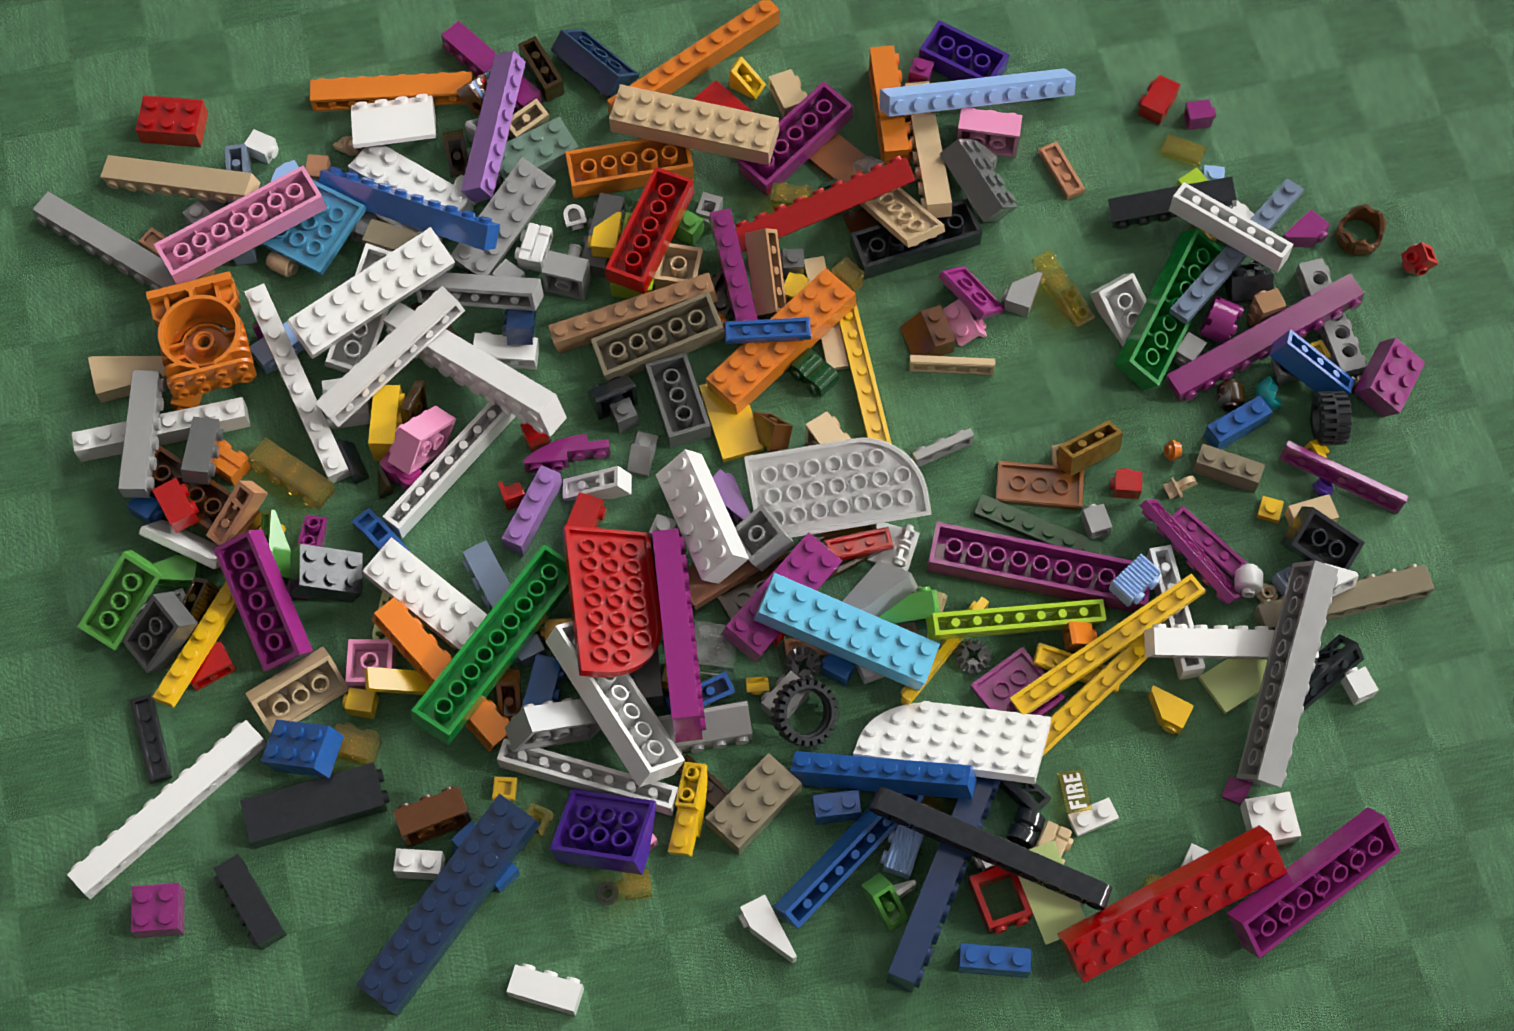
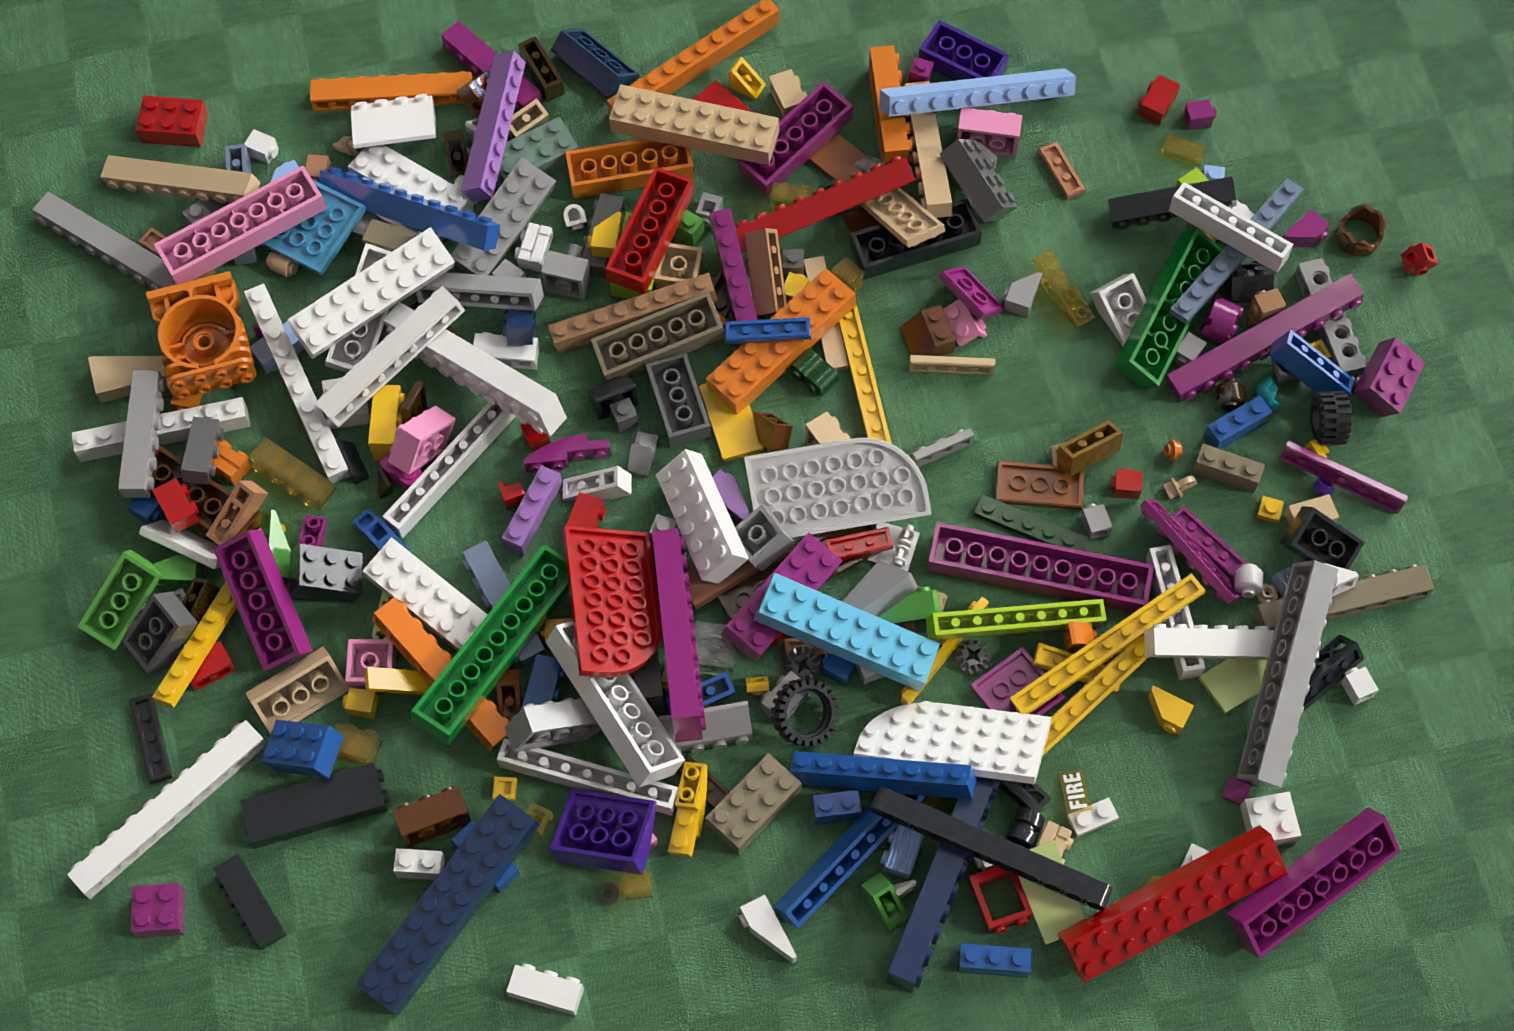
light blue brick [1109,554,1161,607] -> none

